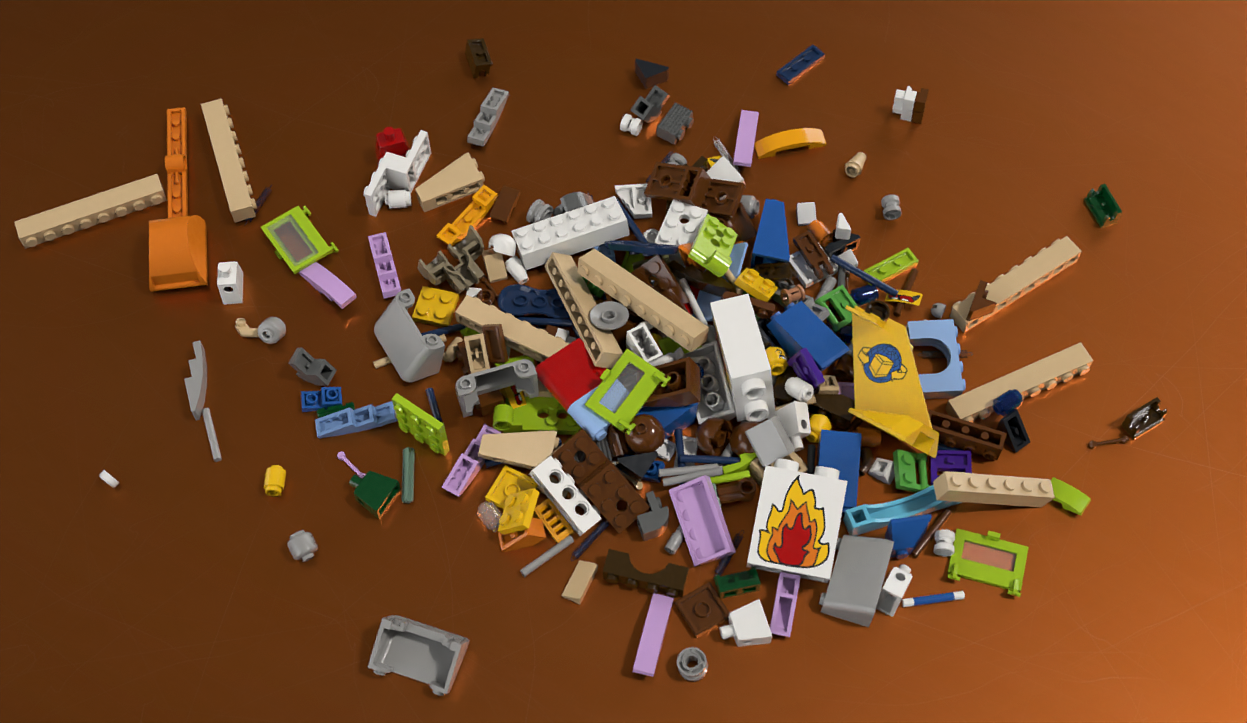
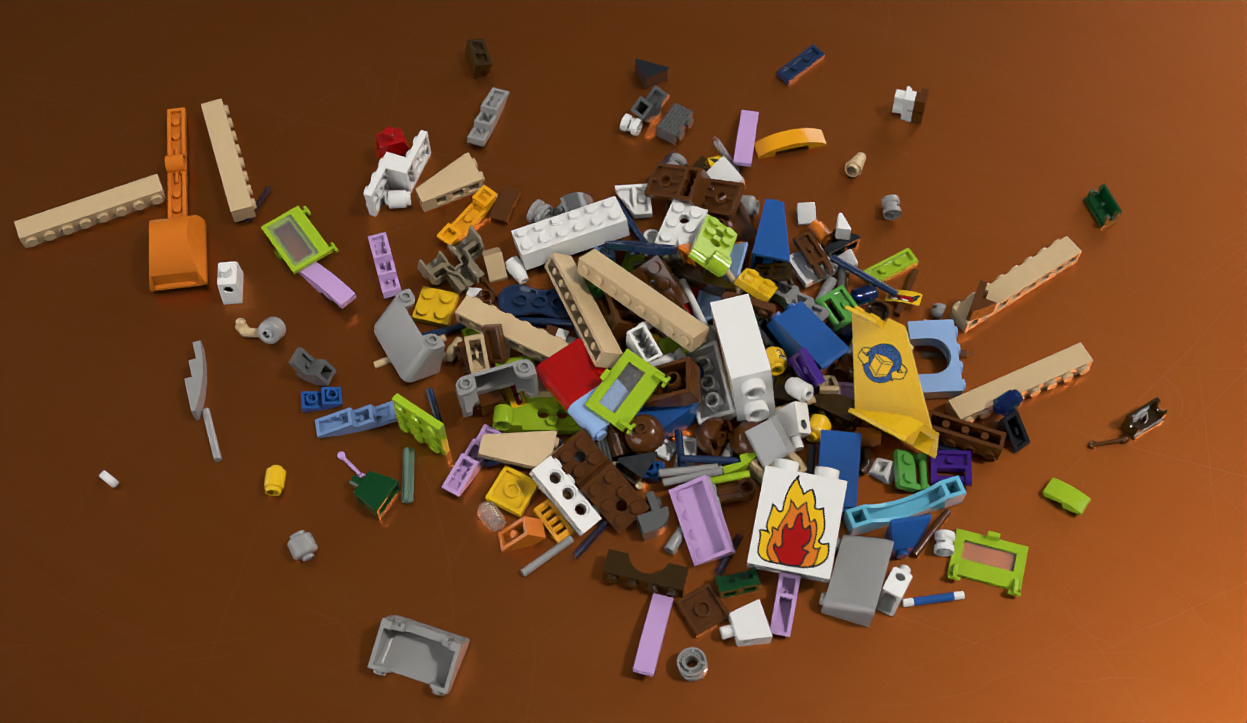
dark green axle [317,402,356,418] -> none
white hair [488,234,516,257] -> none
yellow plate [498,488,539,534] -> none
tan slope [562,560,598,604] -> none
light grey dish [590,301,629,330] -> none
nougat bush [780,284,805,306] -> none
tan brick [933,471,1055,507] -> none

